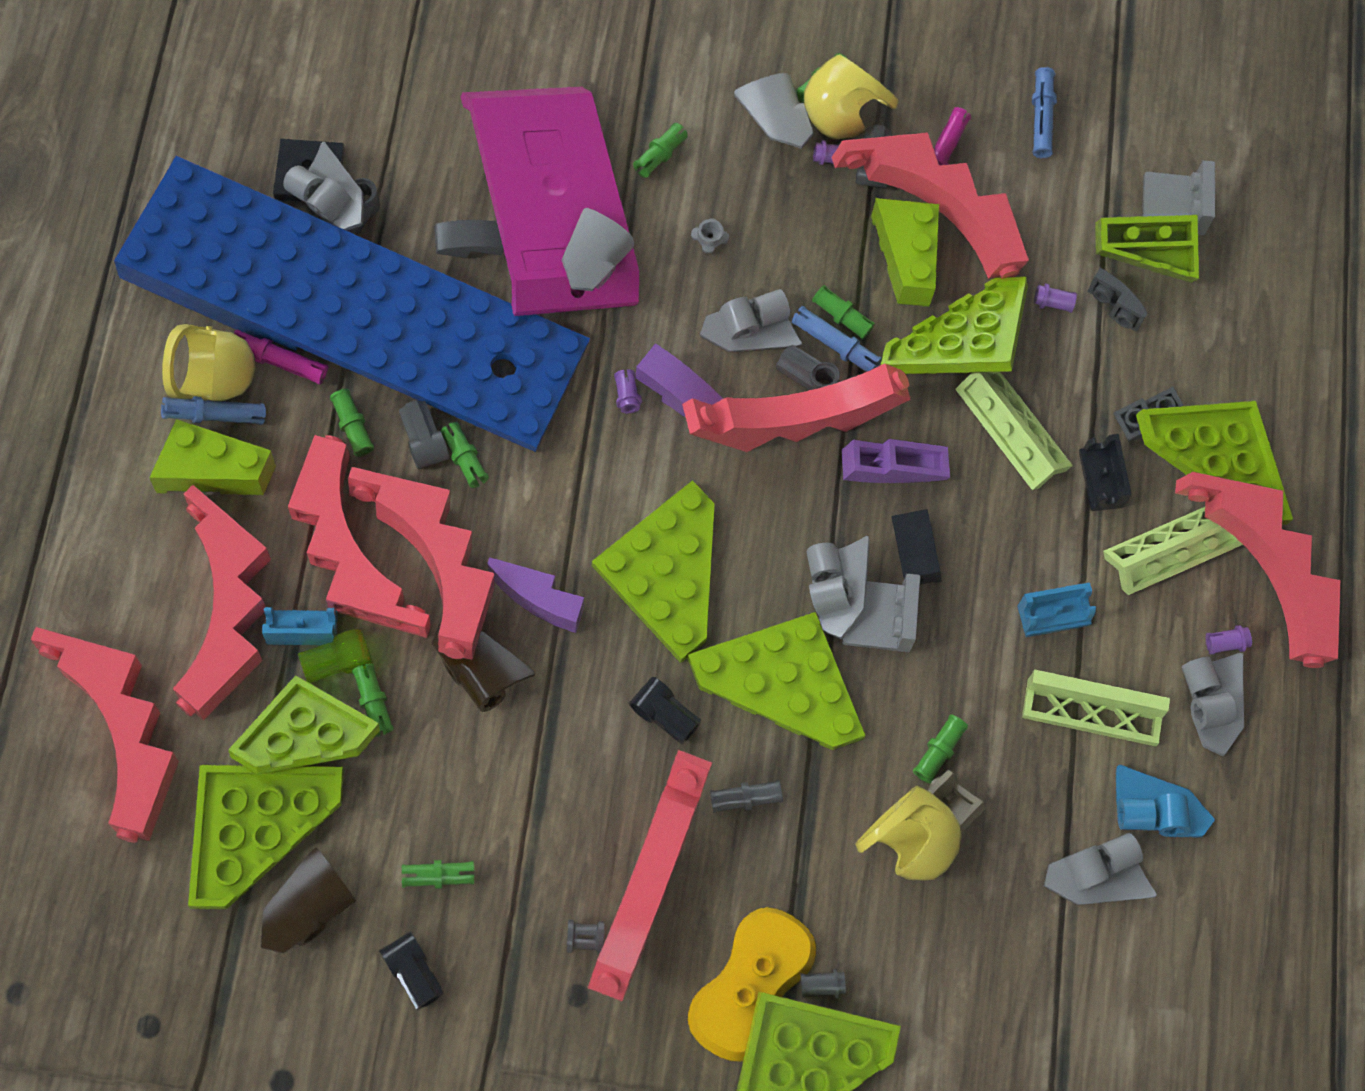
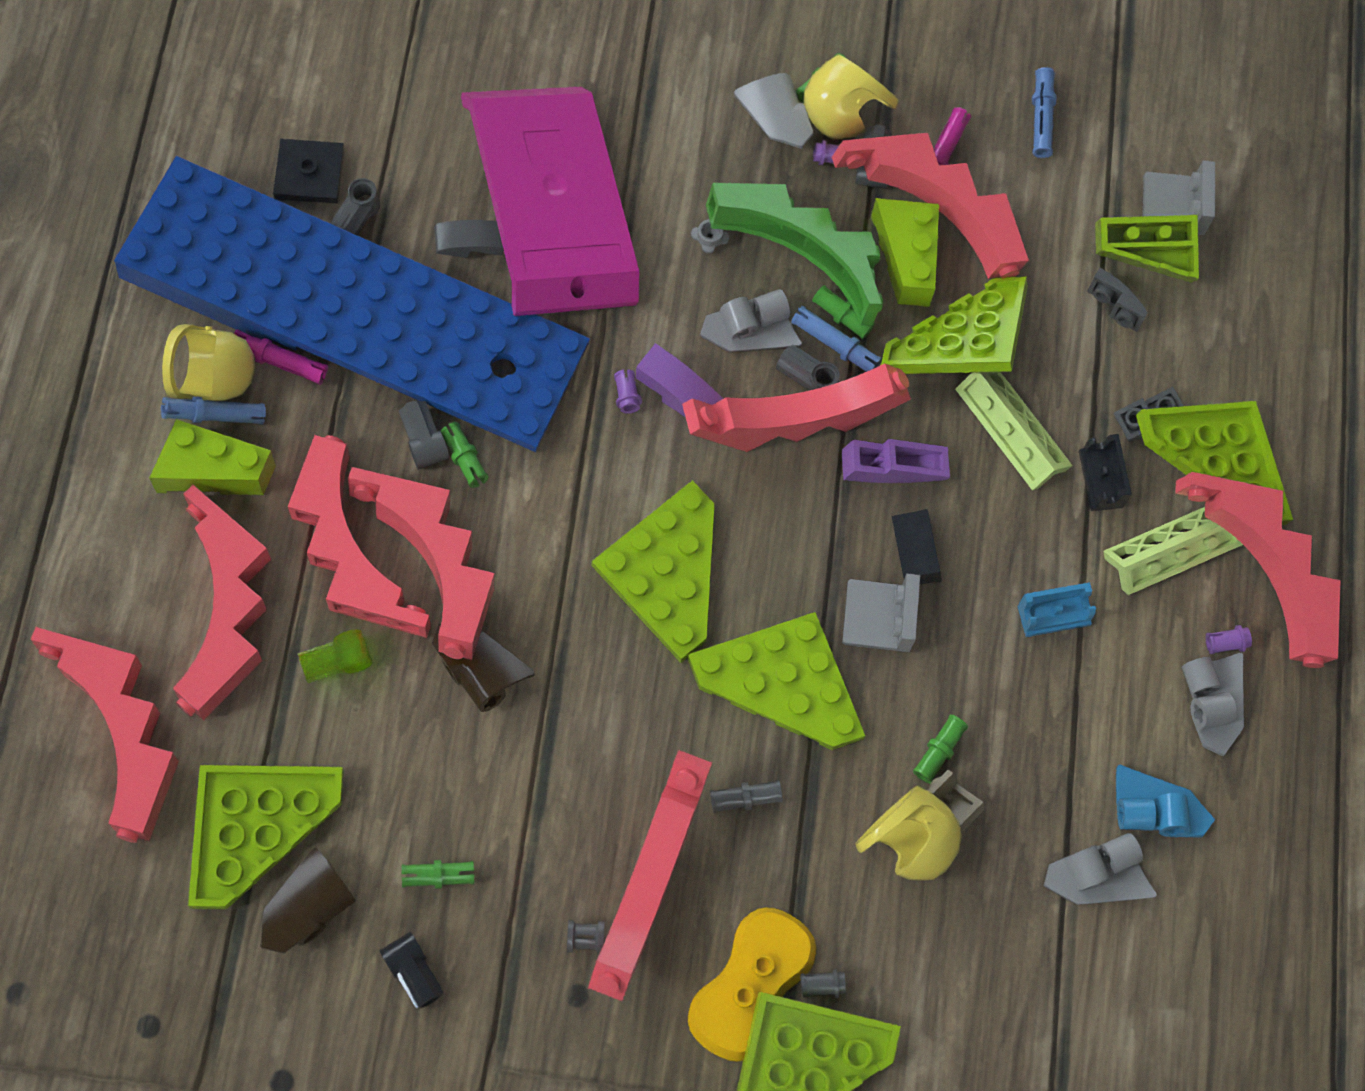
lime plate [228,675,380,774] -> none
dark azure hinge [262,607,338,645] -> none
light grey panel [284,142,364,231] -> none
bright green pin [330,389,374,457] -> none
bright green pin [352,663,394,737] -> none
medium lavender slope [488,558,584,633] -> none
light grey panel [562,208,634,291] -> none
black piece [629,677,701,745] -> none
bright green pin [633,123,688,178] -> none
light grey panel [806,536,870,639] -> none
yellowish green fence [1022,670,1170,746] -> none
medium lavender pin [1034,283,1077,313] -> none
none -> bright green arch [706,183,883,325]

